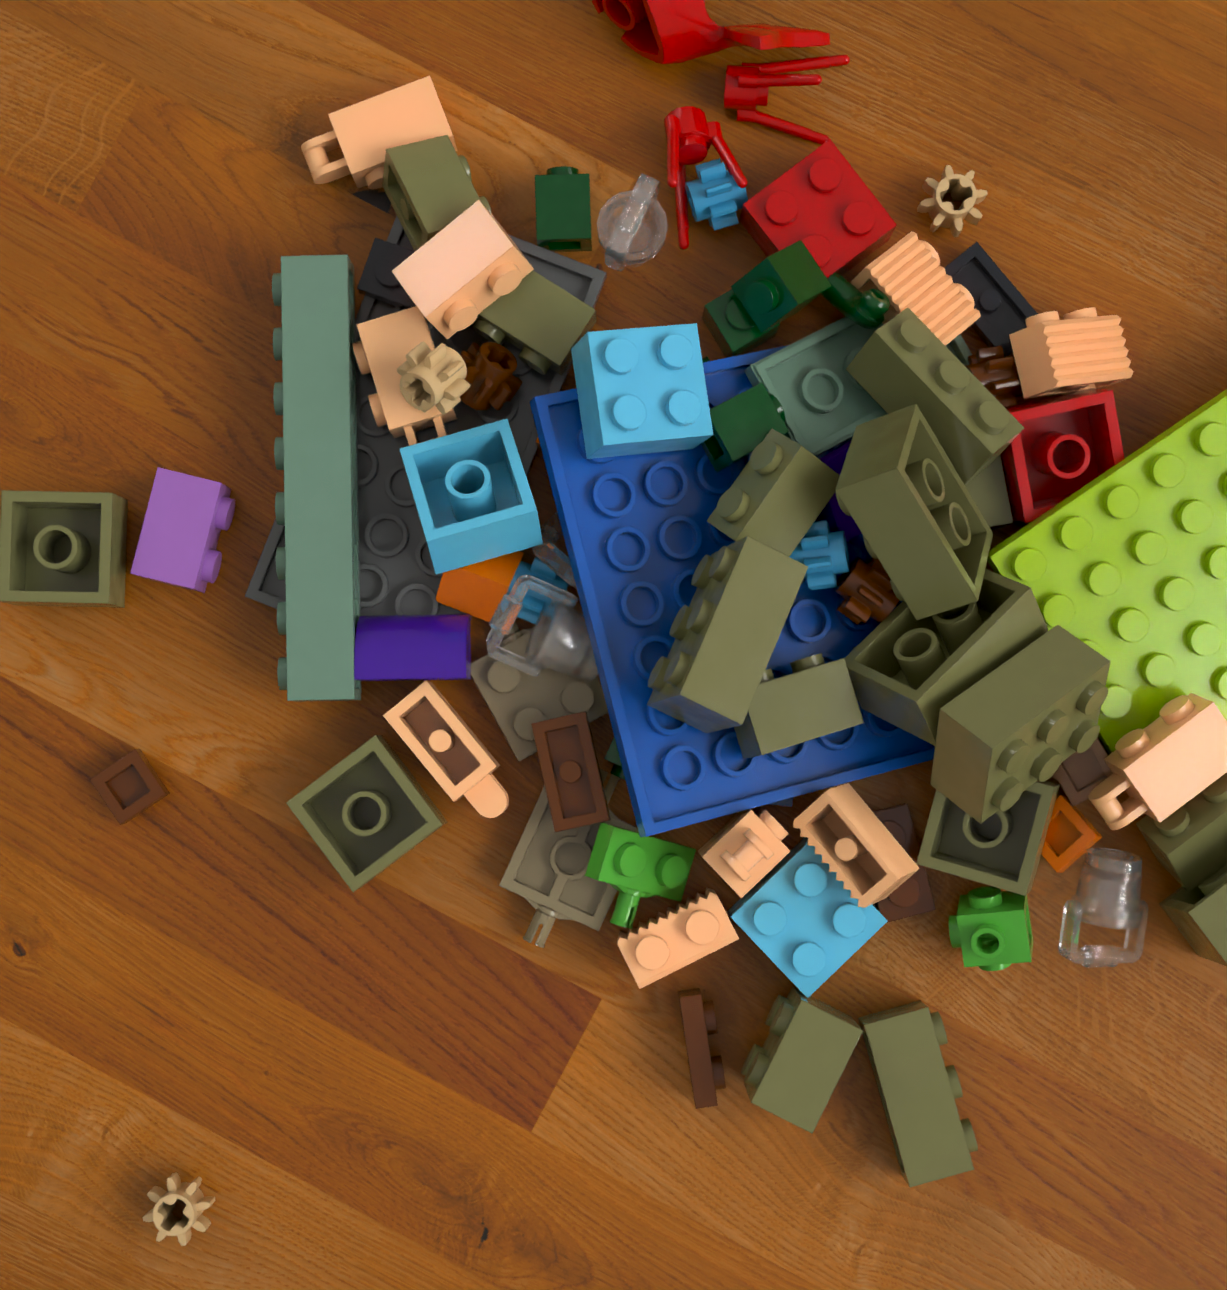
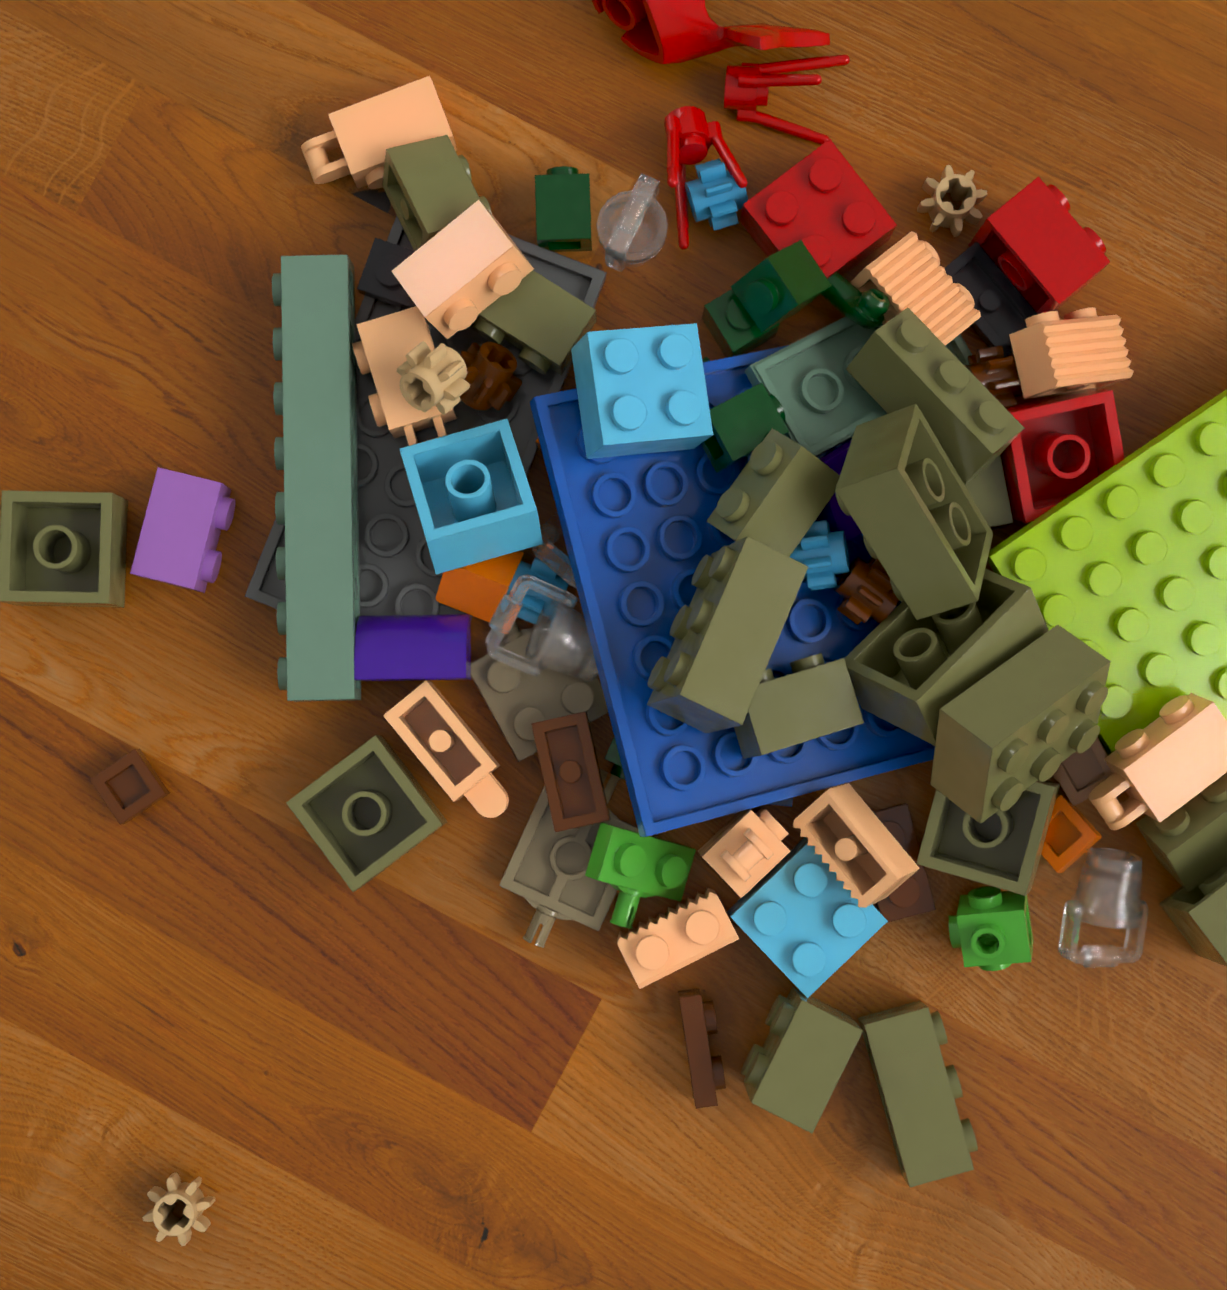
none -> red brick [968,176,1110,314]

